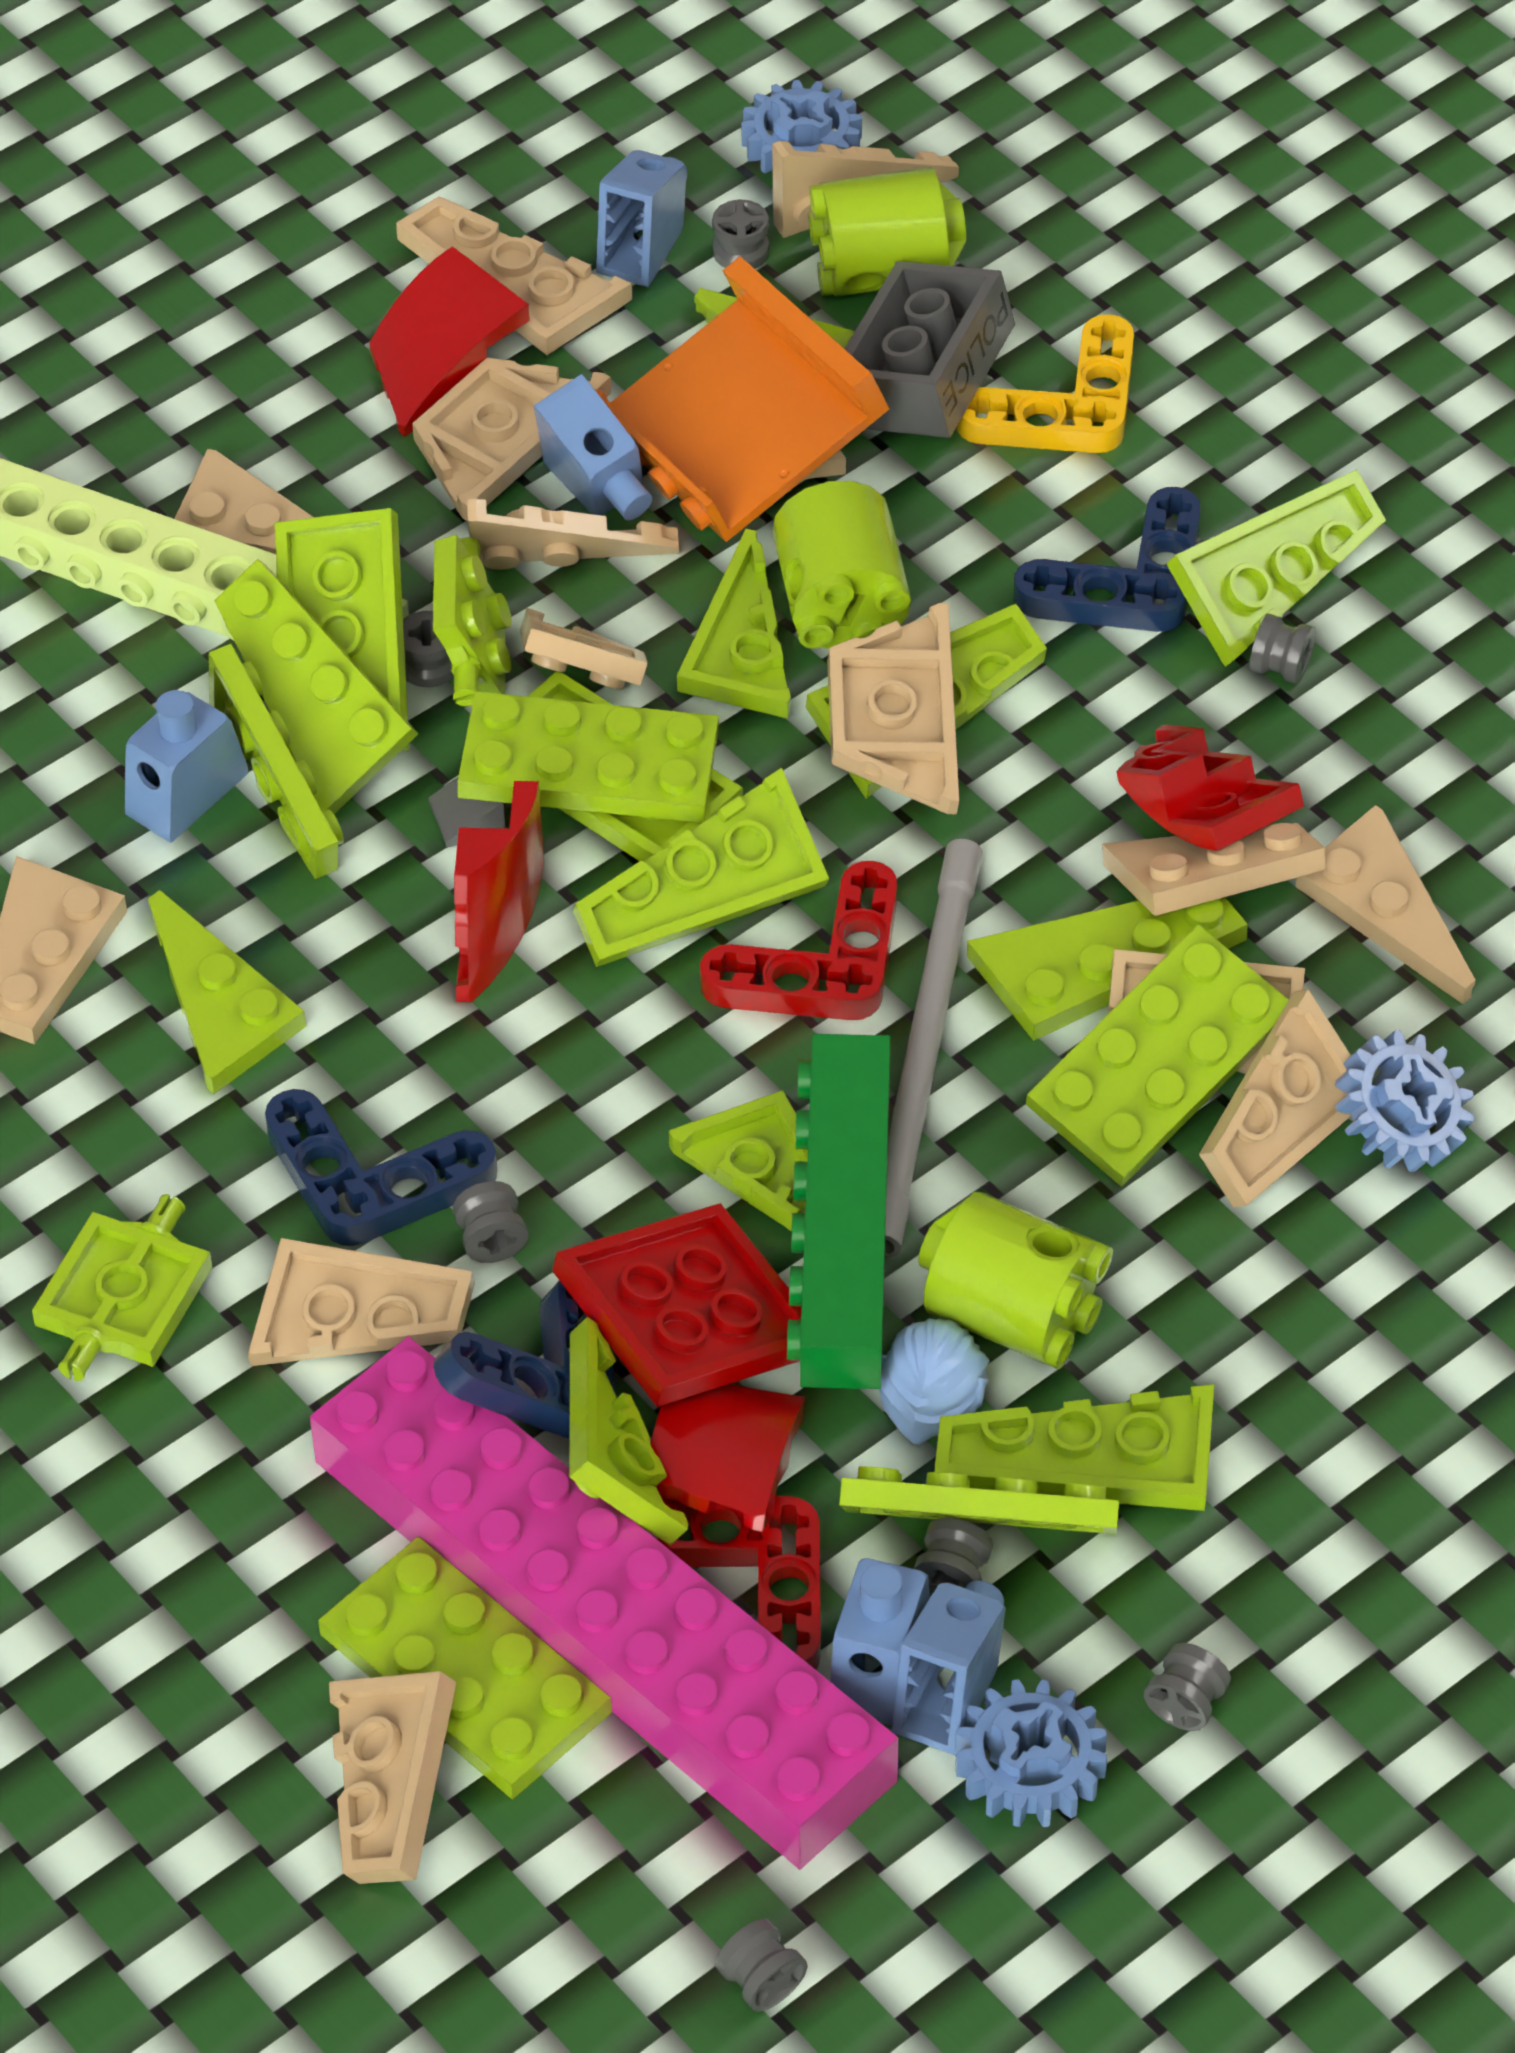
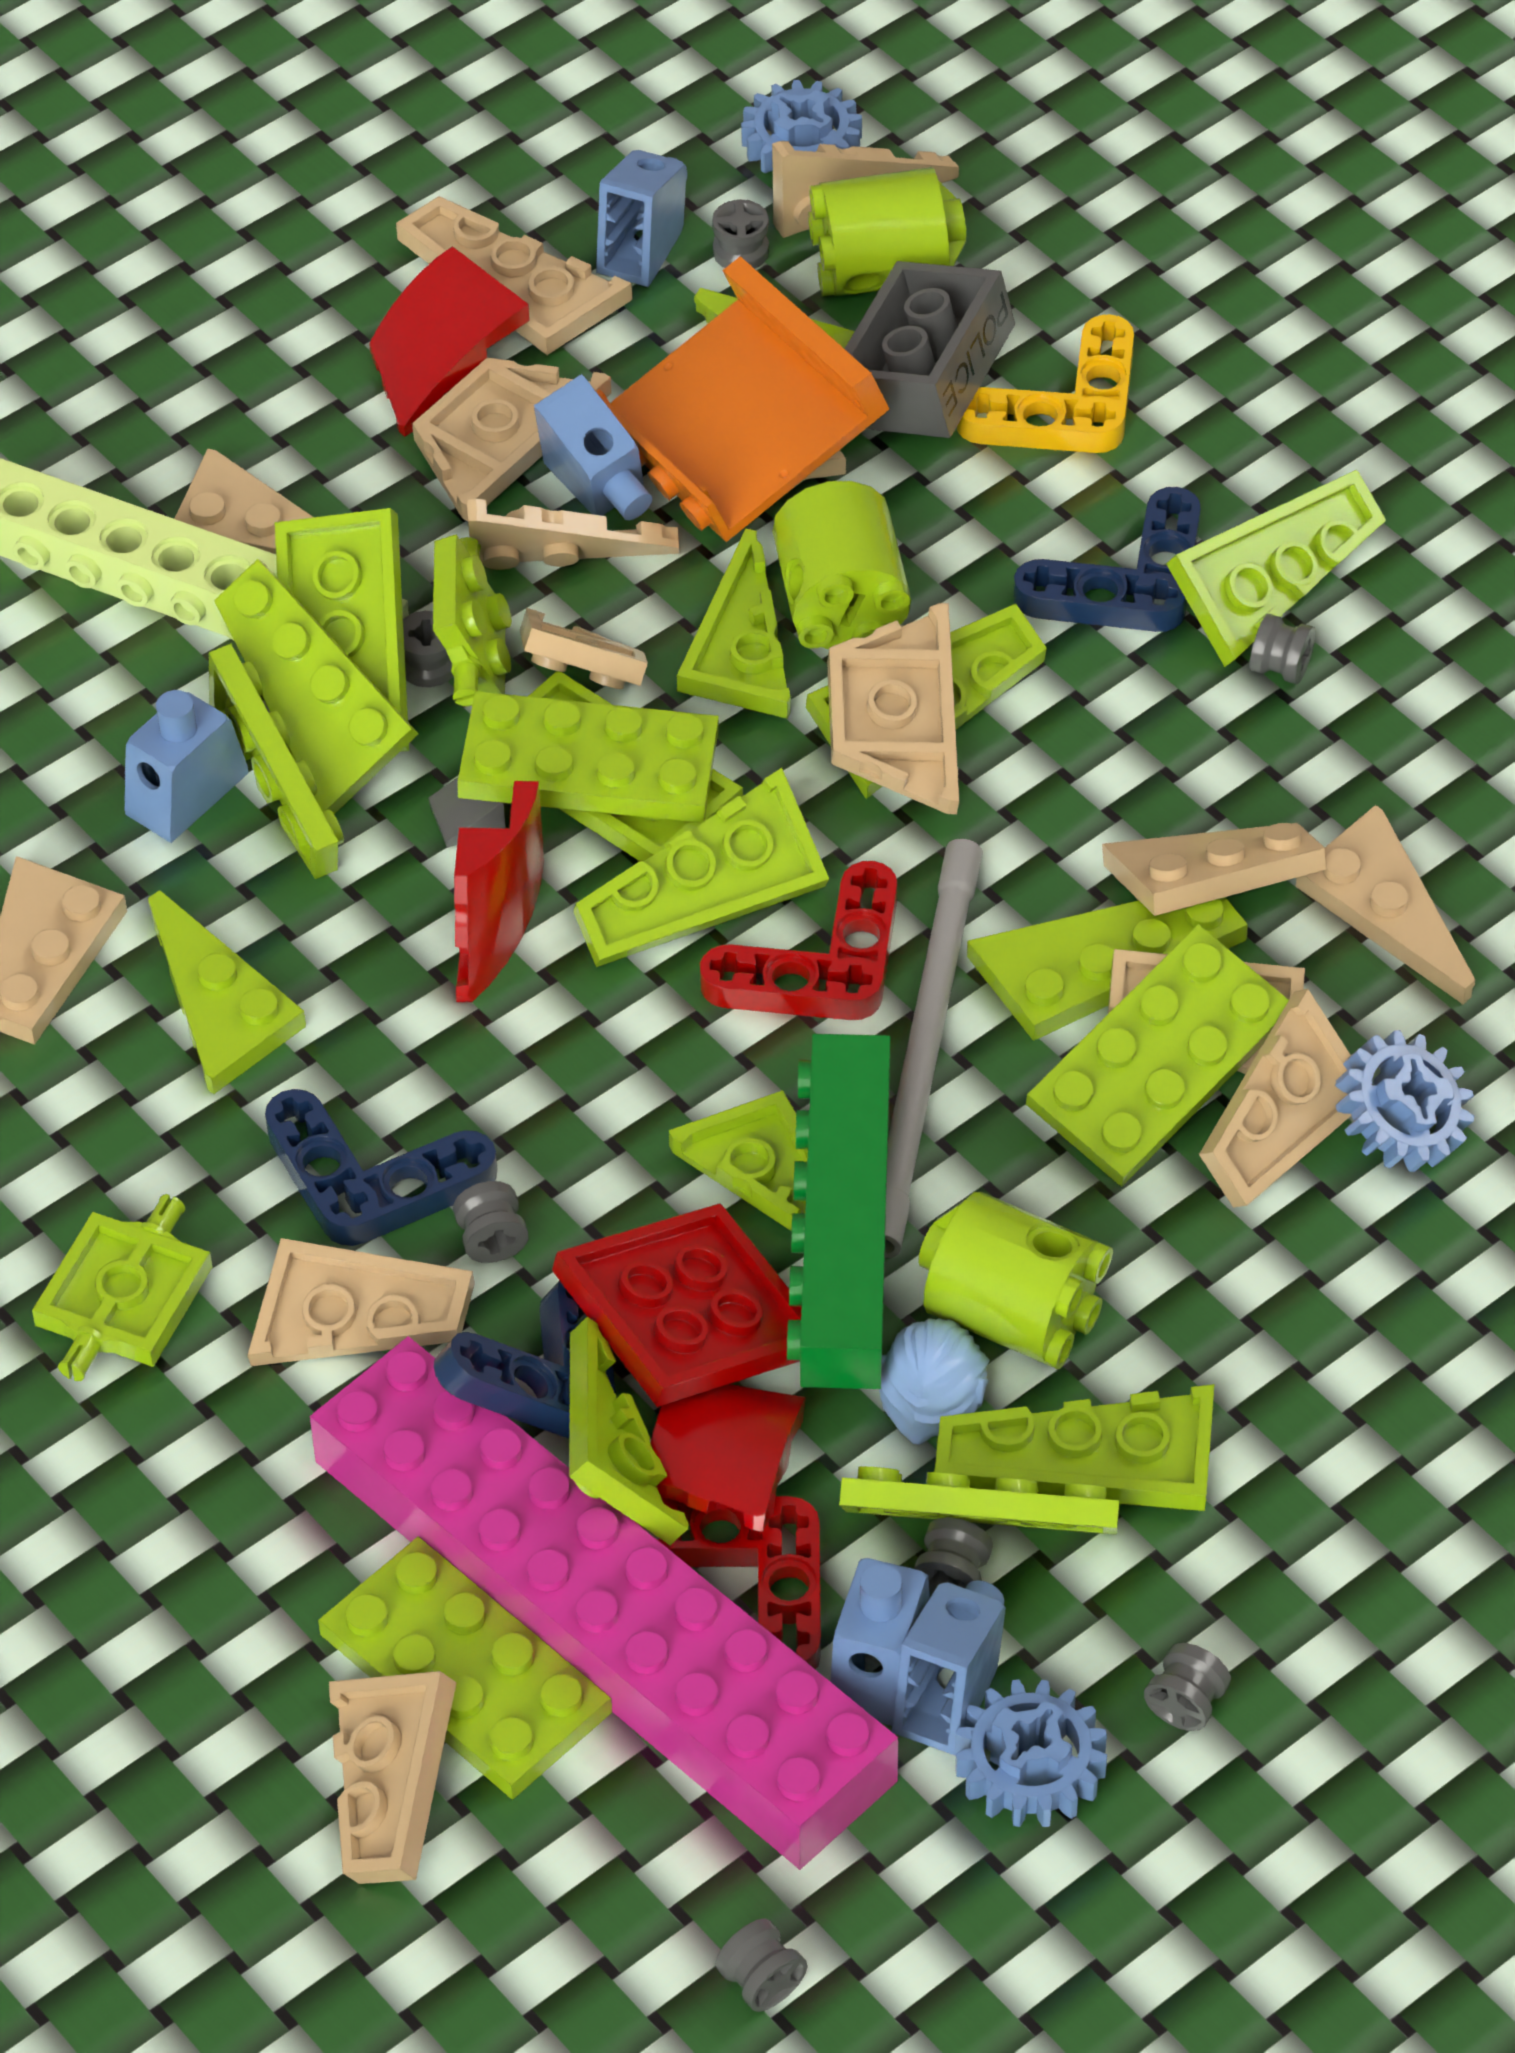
red slope [1116,724,1304,851] -> none

